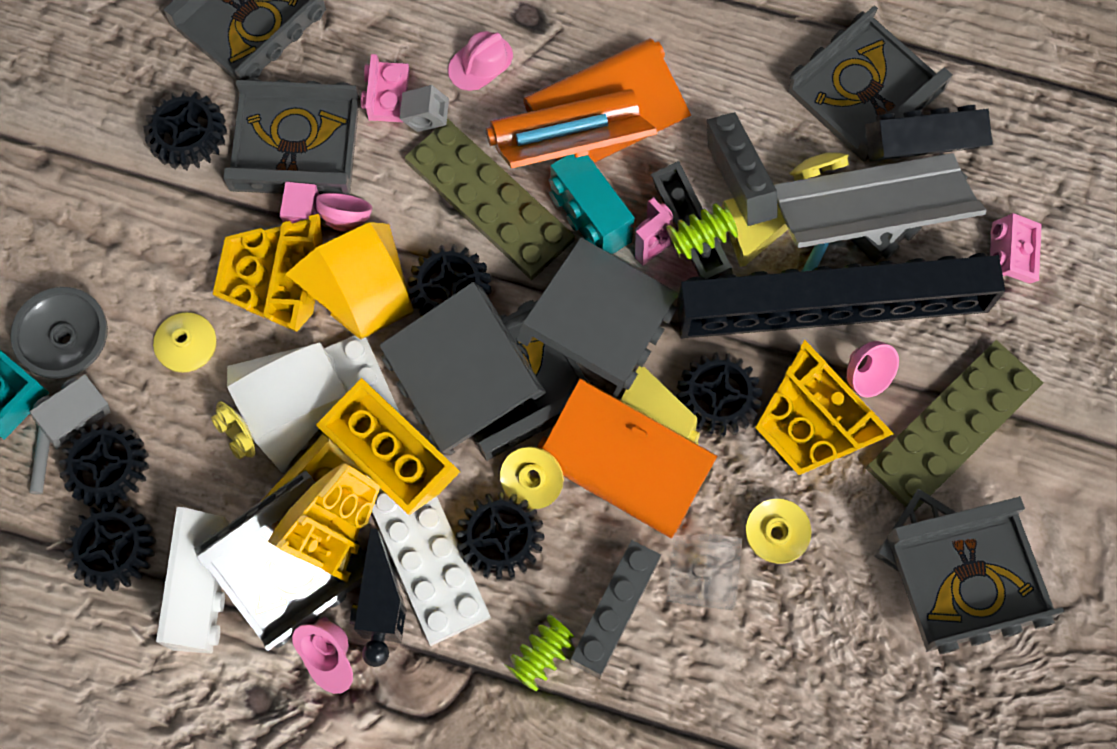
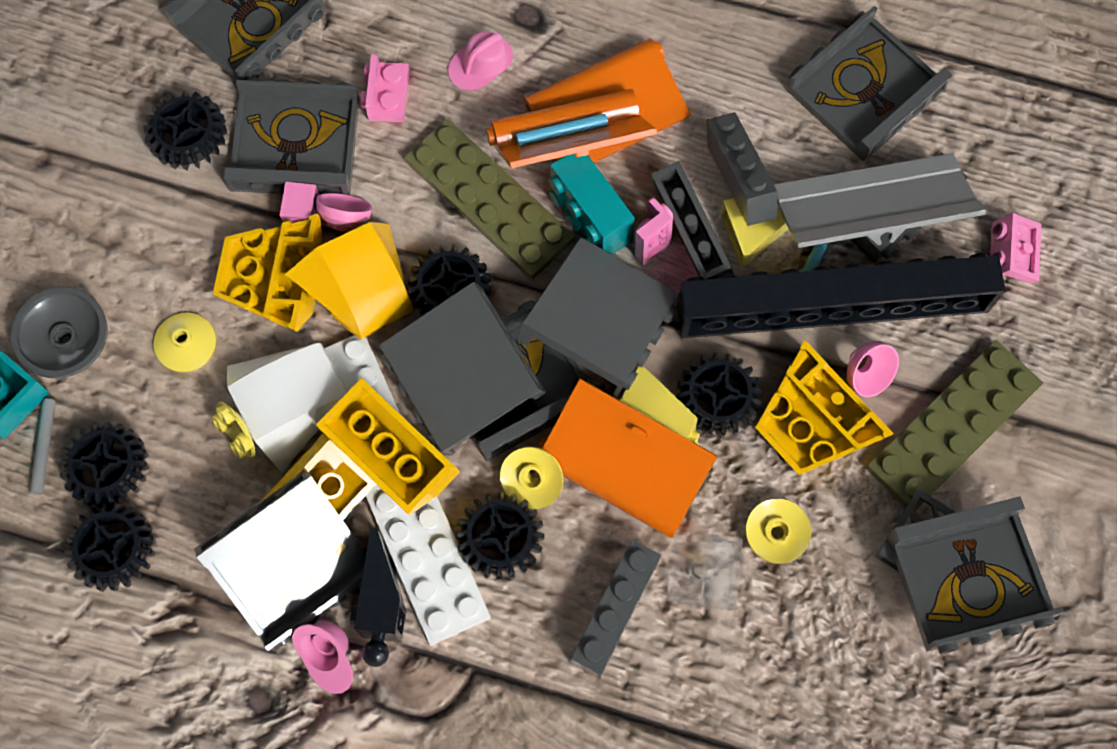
light grey brick [29,375,111,449] -> none
white slope [156,507,230,654] -> none
yellow wedge [267,463,380,582] -> none
light grey brick [399,85,449,132] -> none
lime piece [504,614,575,691] -> none
lime piece [666,202,738,259] -> none
light yellow dish [789,153,849,181] -> none
black brick [865,105,993,161] -> none

